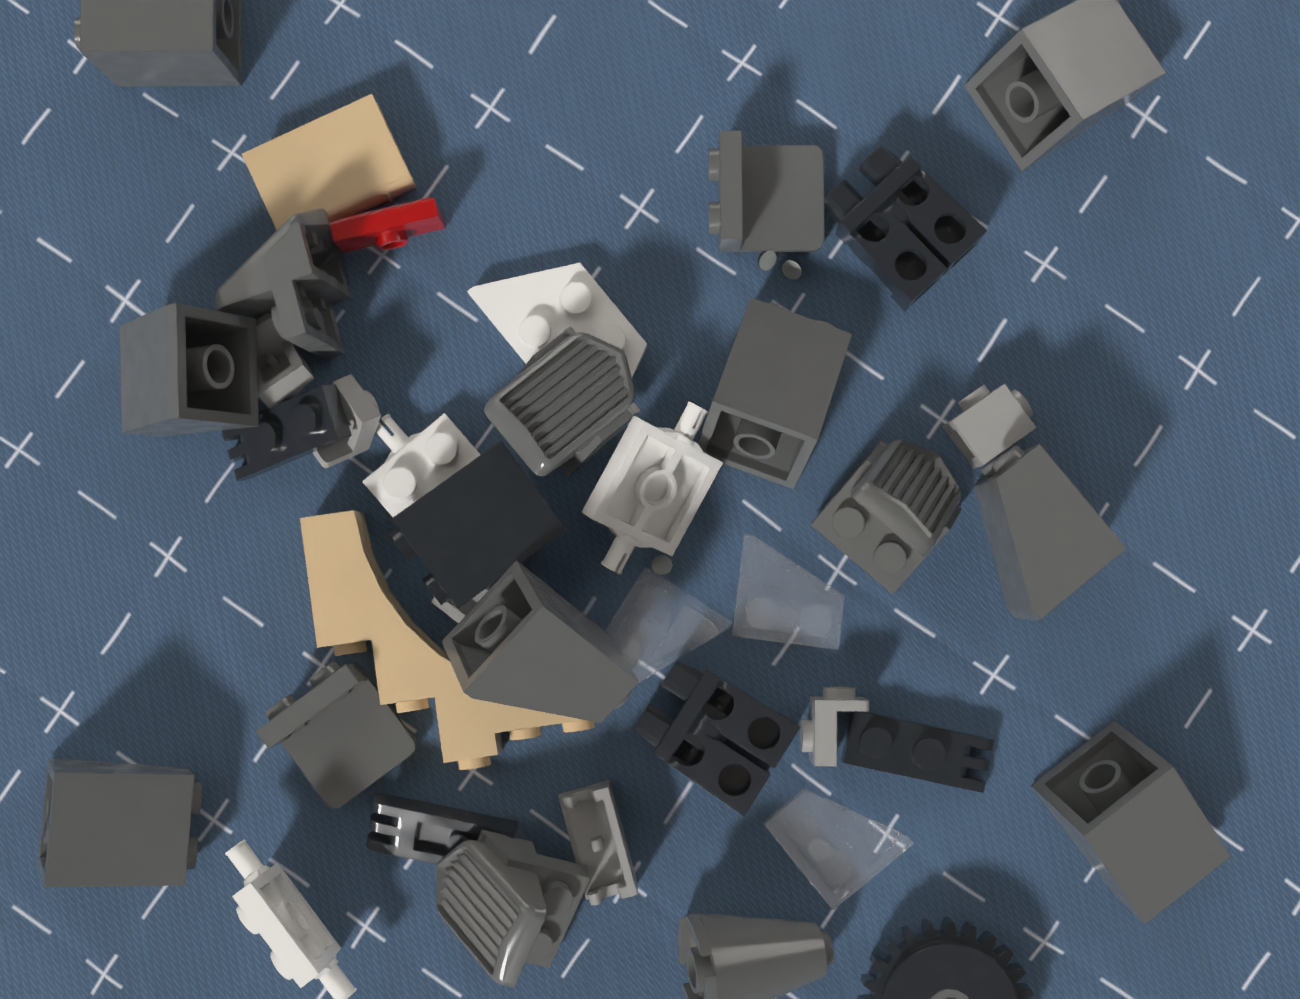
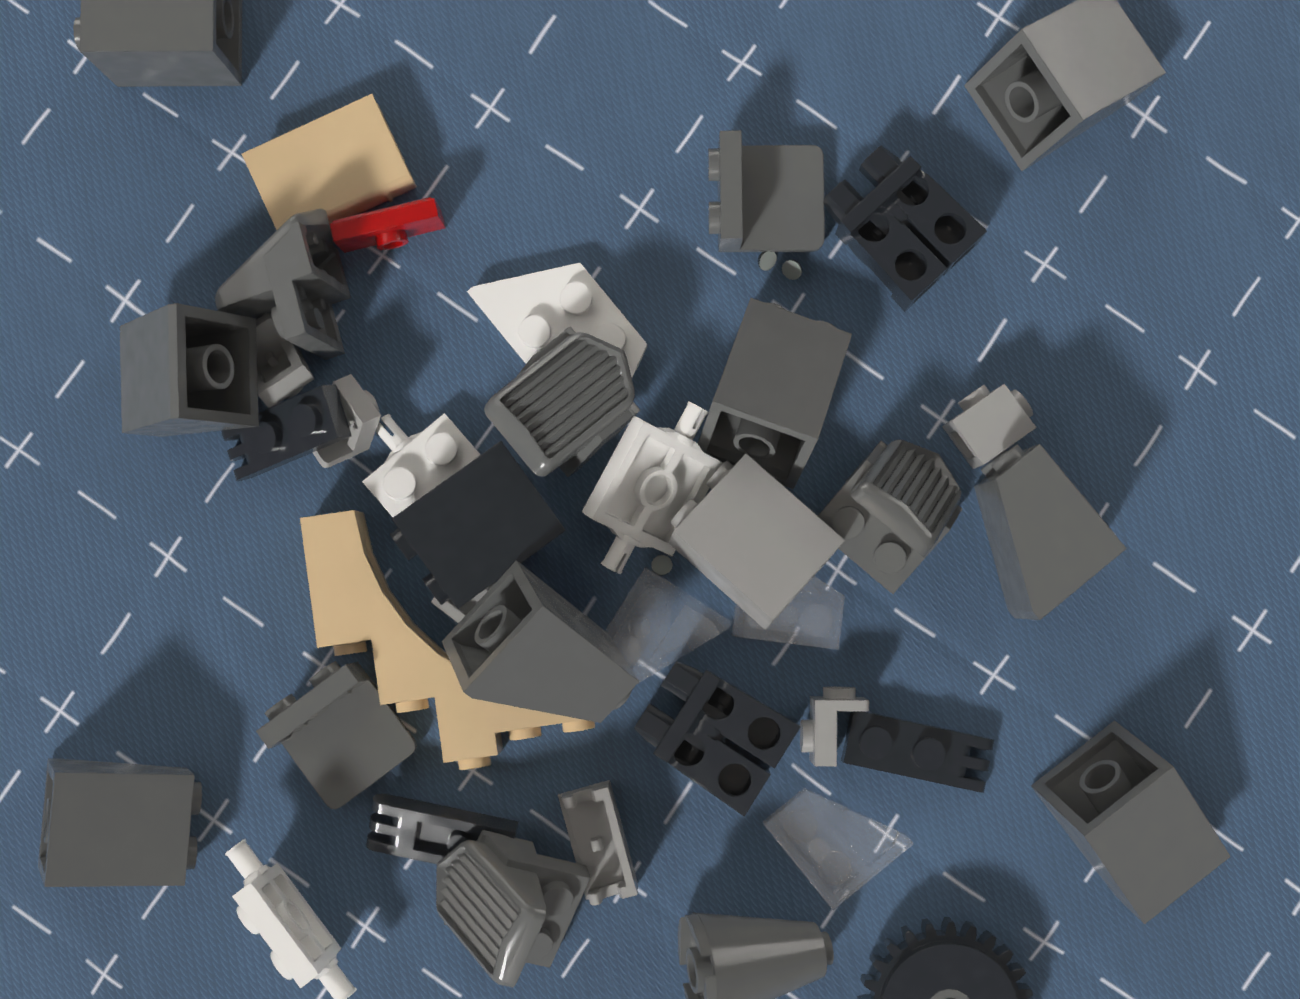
none -> light grey brick [669,454,845,630]

